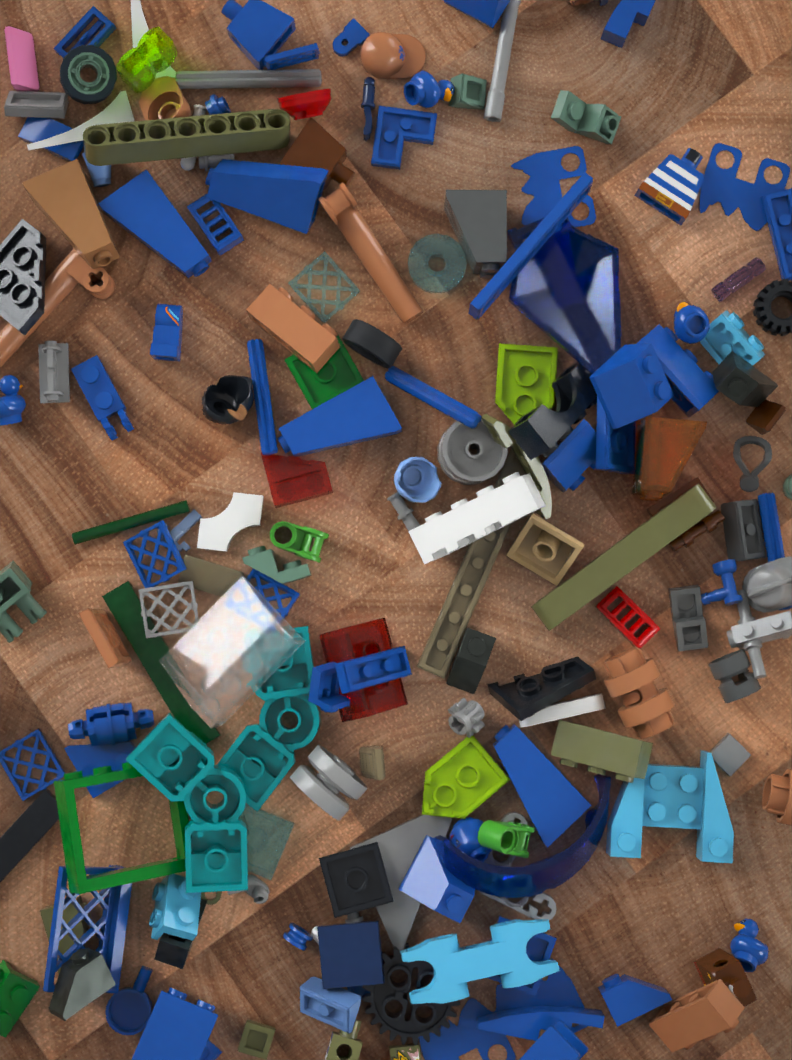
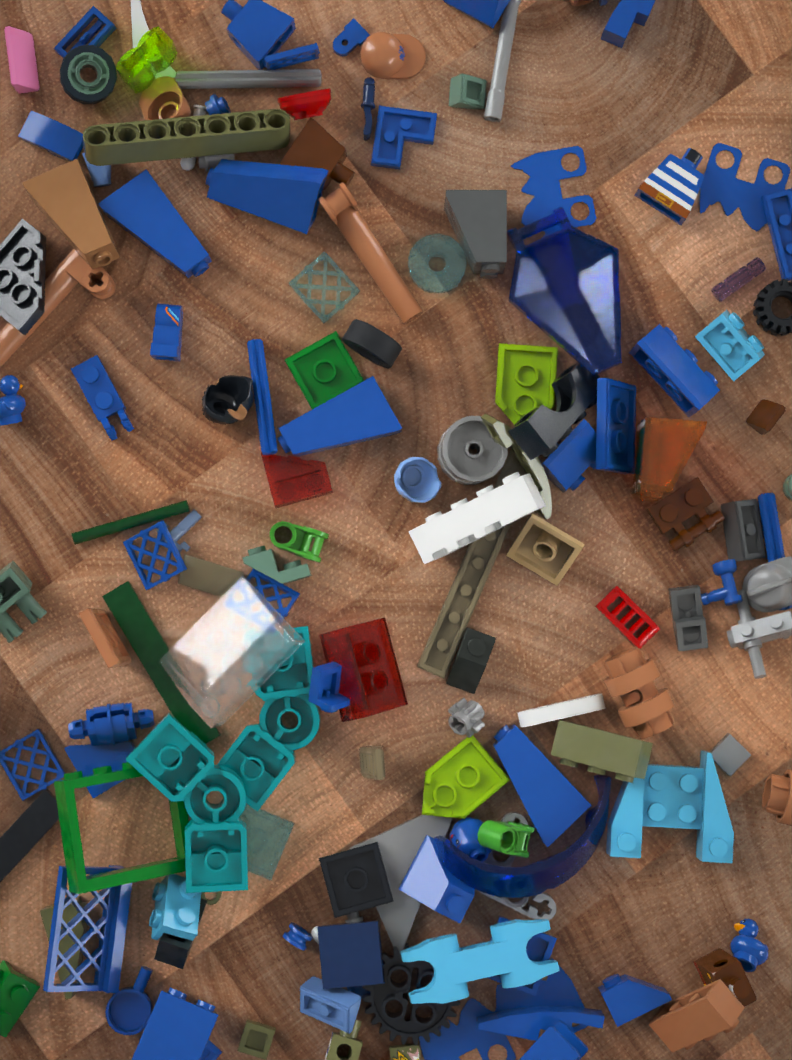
light grey tile [4,91,69,119] -> none
white sticker [27,90,134,150] -> none
light grey hinge [38,341,70,403] -> none
pearl dark grey slope [49,947,116,1021] -> none
light grey window [139,581,200,638] -> none
blue slope [187,193,244,256] -> none
white tile [197,492,264,552] -> none
light grey arm [227,874,270,904] -> none
nougat brick [246,284,340,373] -> none
light grey wheel [290,744,368,821] -> none
blue tile [334,646,412,694] -> none
blue axle [385,366,482,429] -> none
light grey piece [387,492,420,531] -> none
blue animal [404,70,455,108] -> none
blue tile [468,172,593,320] -> none
black wing [488,657,596,721] -> none
olive beam [531,483,717,631] -> none
sand green slope [551,90,621,144] -> none
blue slope [589,343,674,429] -> none
blue animal [674,302,710,344] -> none
dark grey wheel [708,649,761,703] -> none
pearl dark grey slope [712,351,778,407] -> none
dark grey piece [733,436,772,492] -> none

